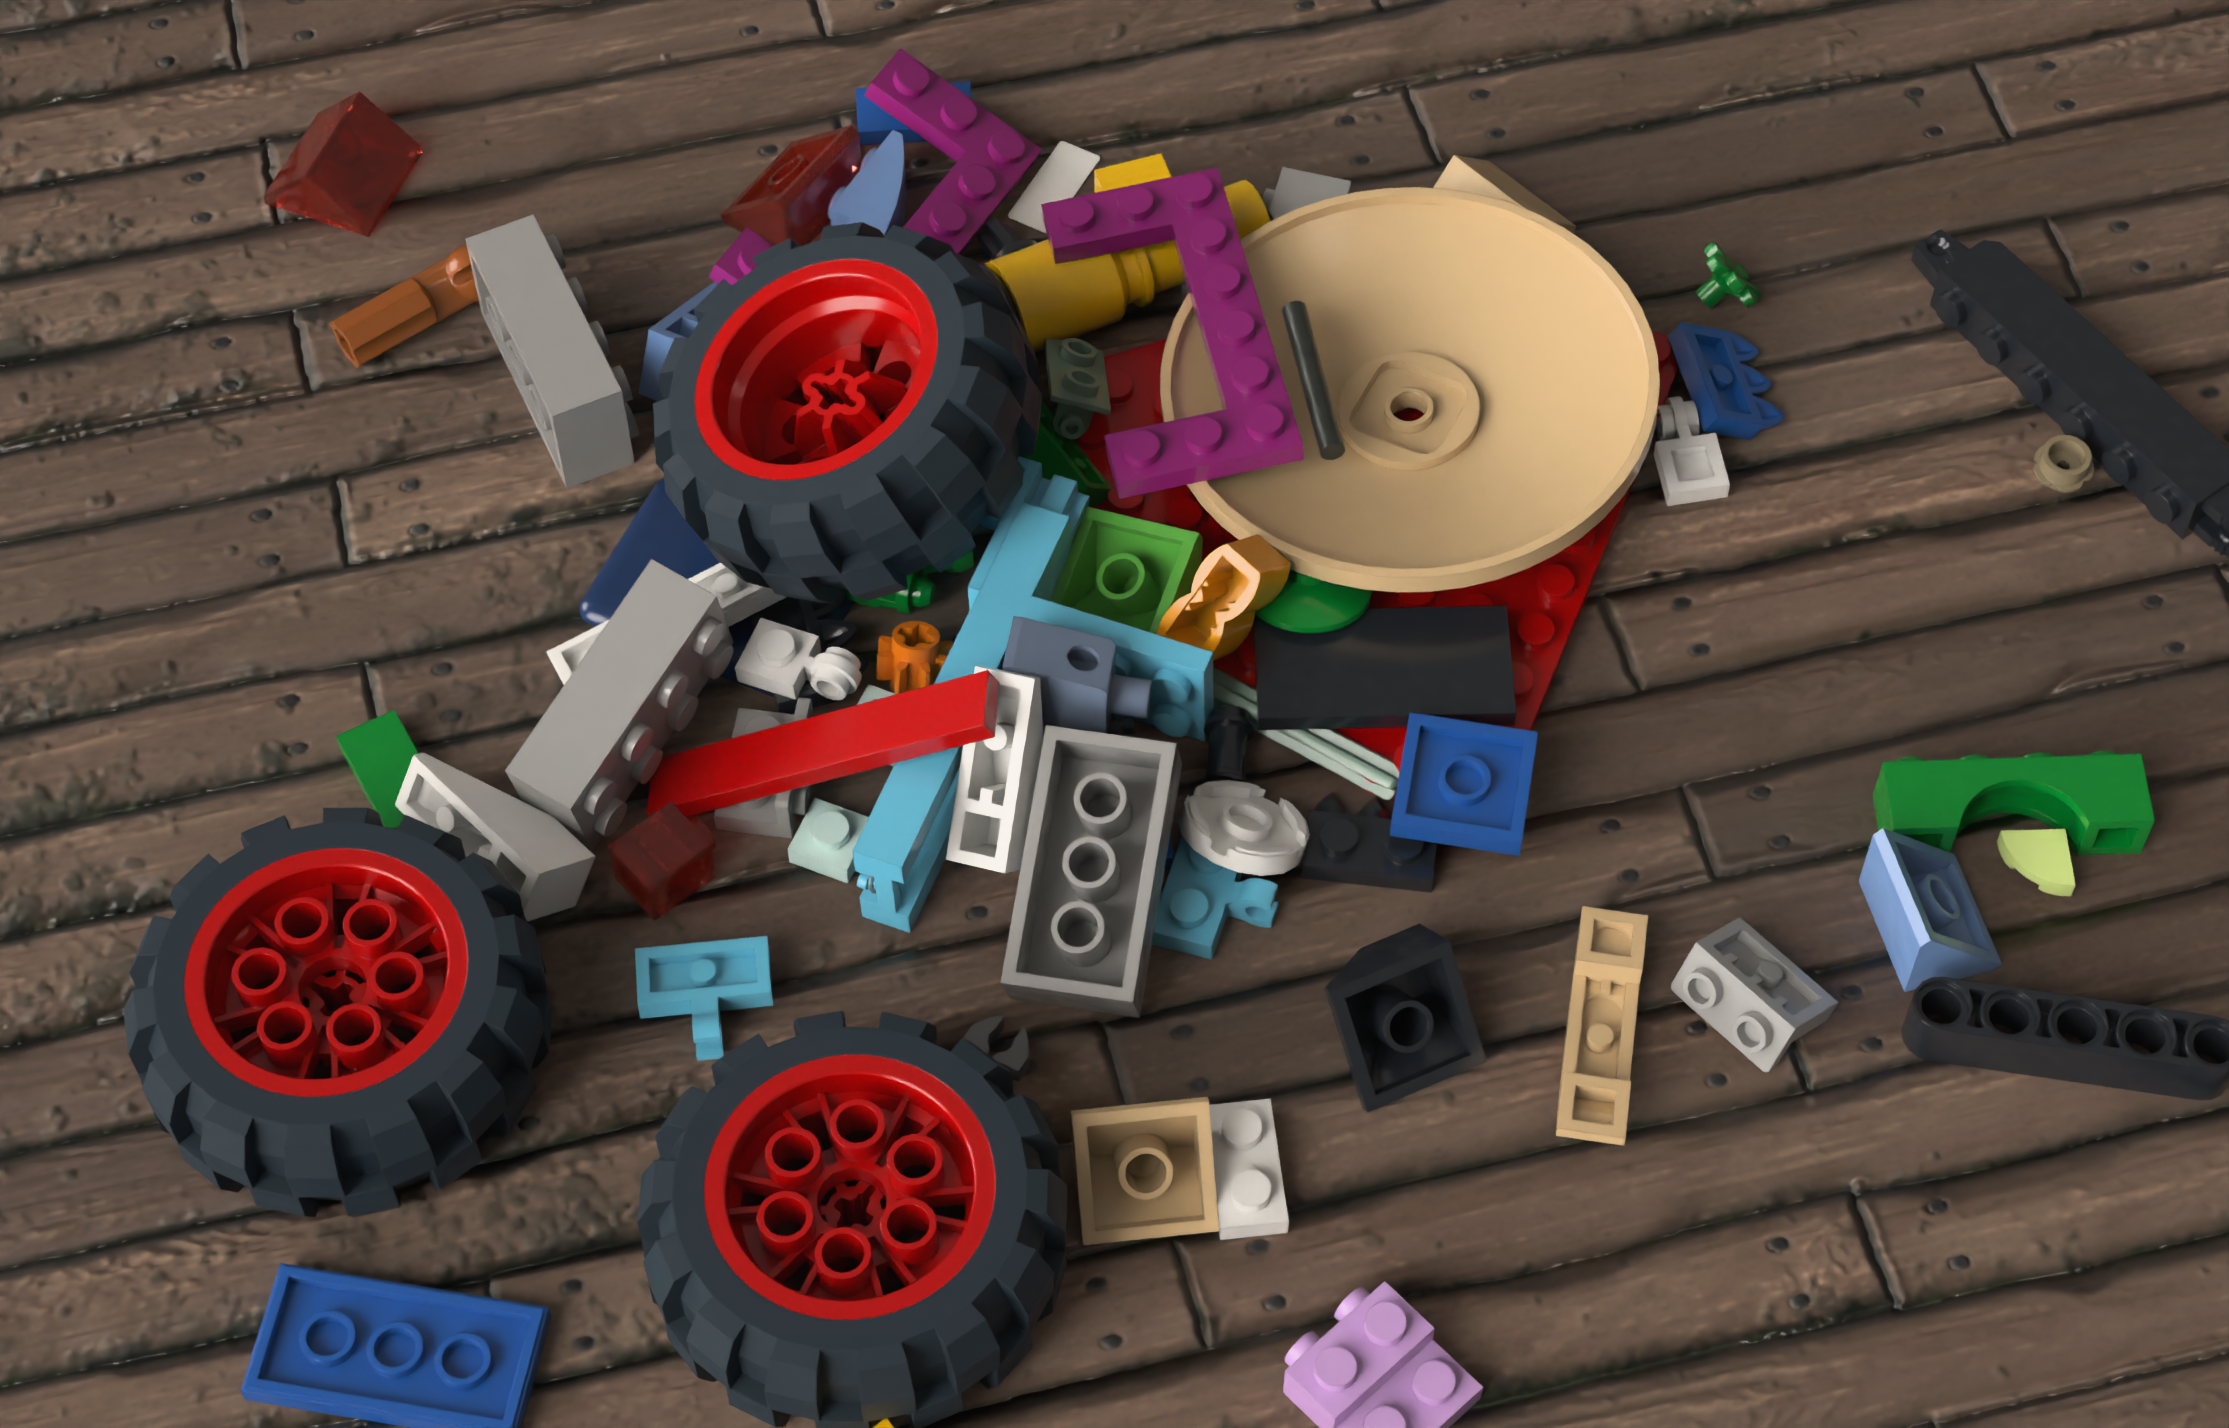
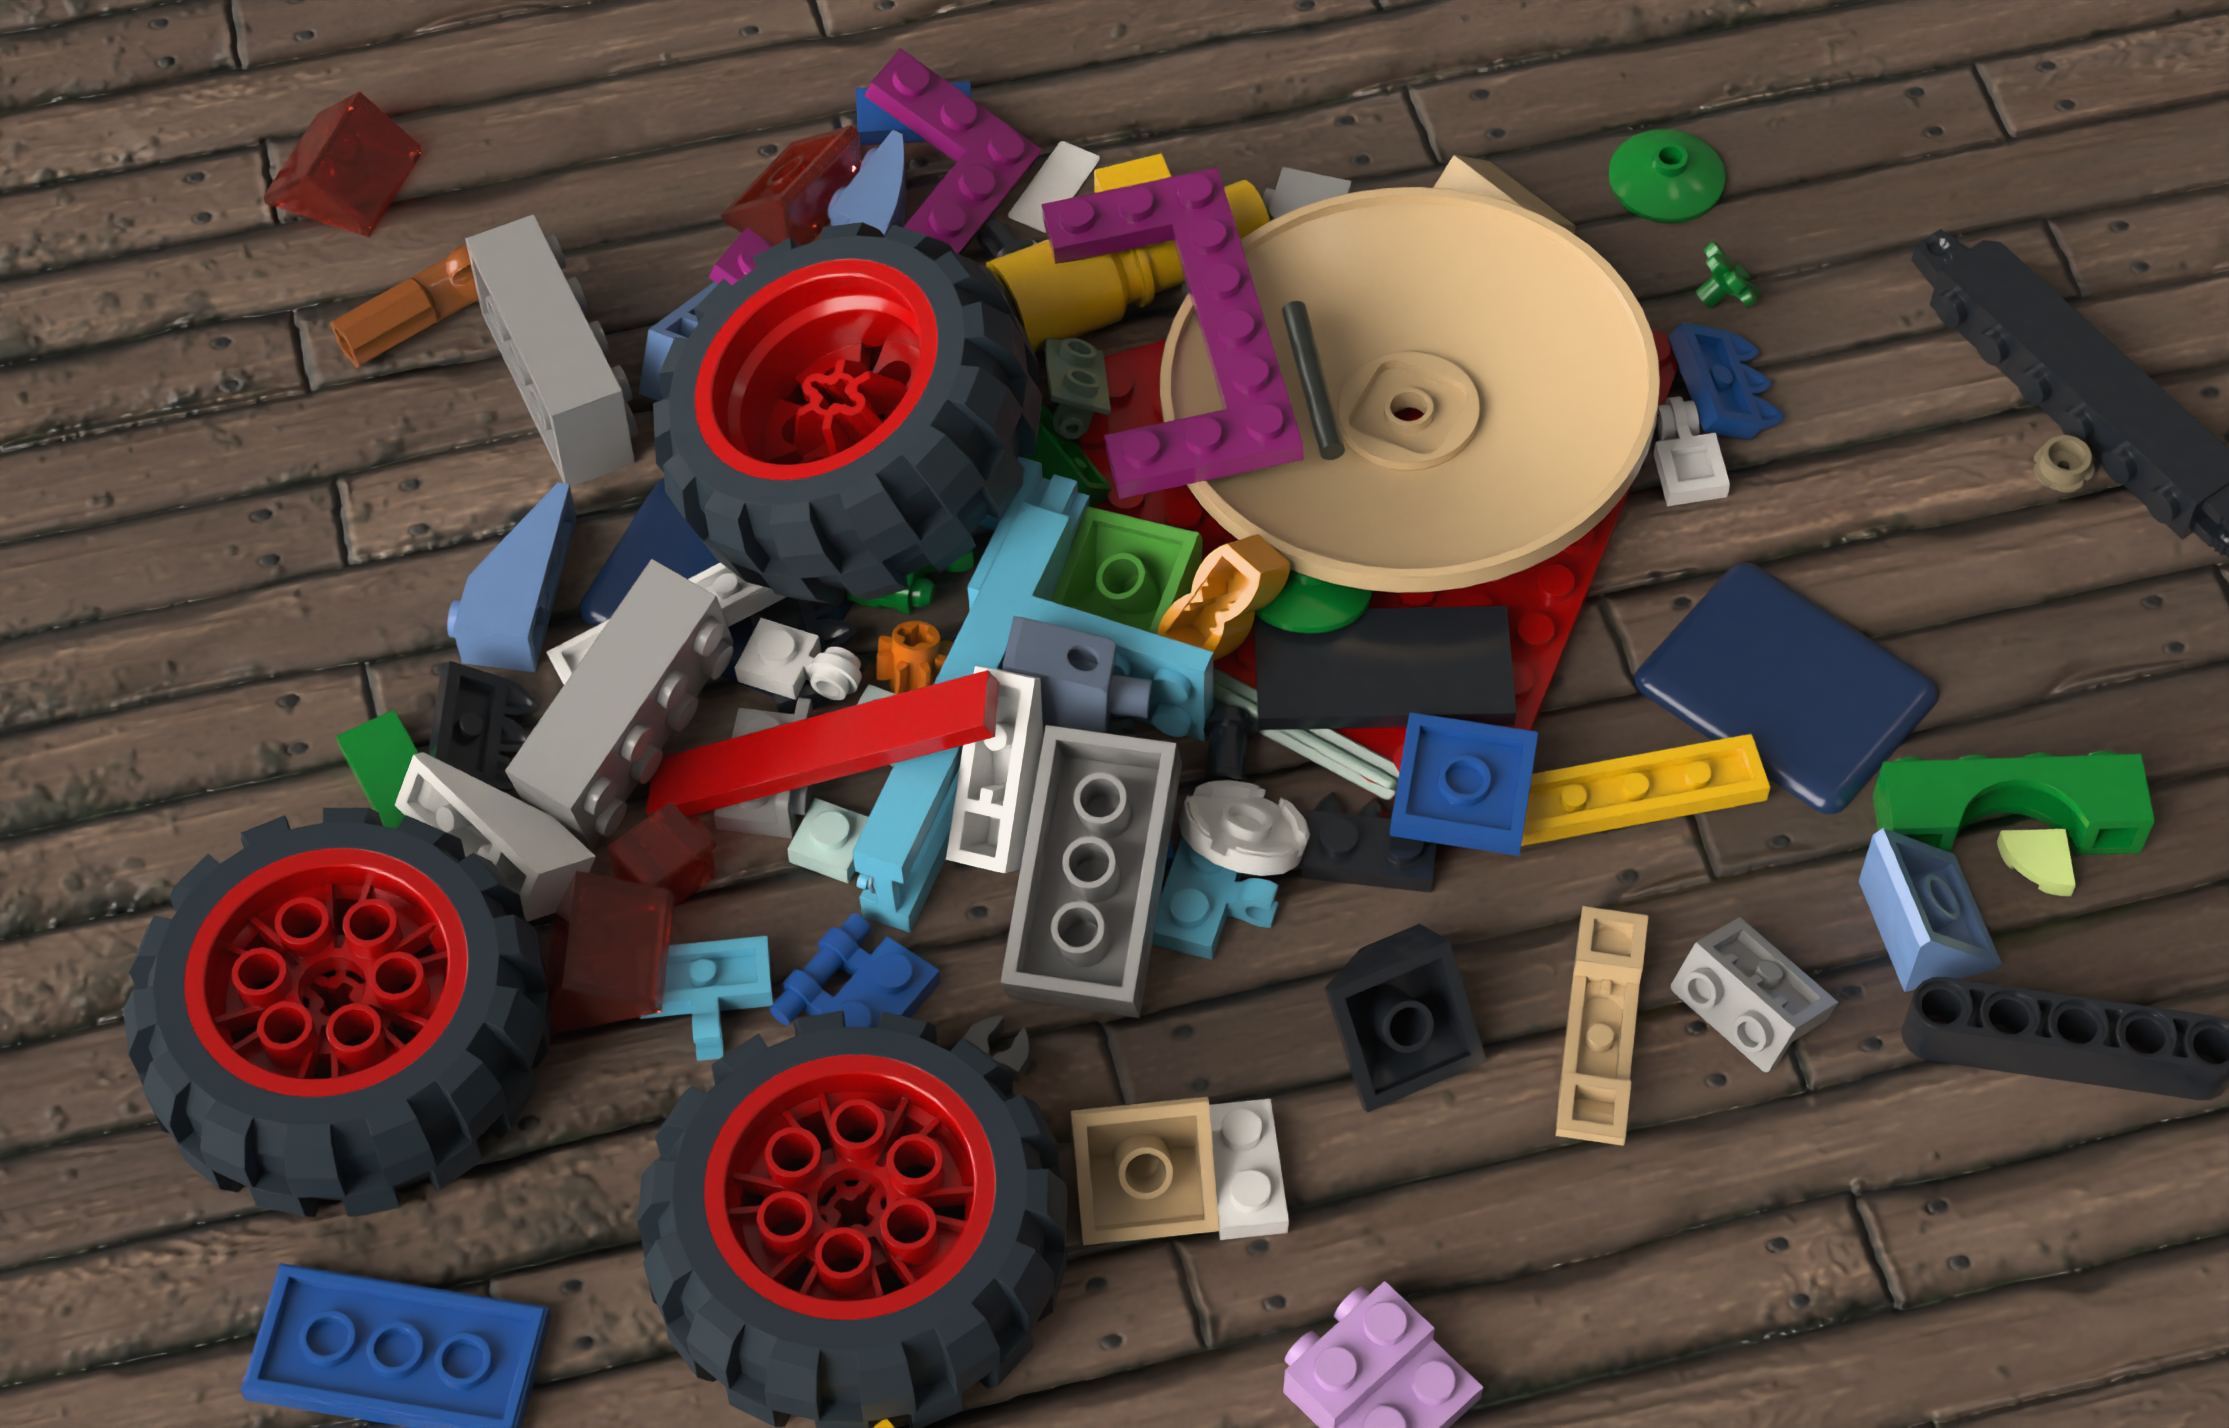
none -> black plate [428,661,539,791]
none -> medium blue slope [447,482,577,673]
none -> clear red slope [546,871,674,1034]
none -> blue plate [769,913,940,1028]
none -> yellow plate [1521,734,1770,846]
none -> green dish [1609,129,1726,224]
none -> dark blue piece [1634,562,1939,814]

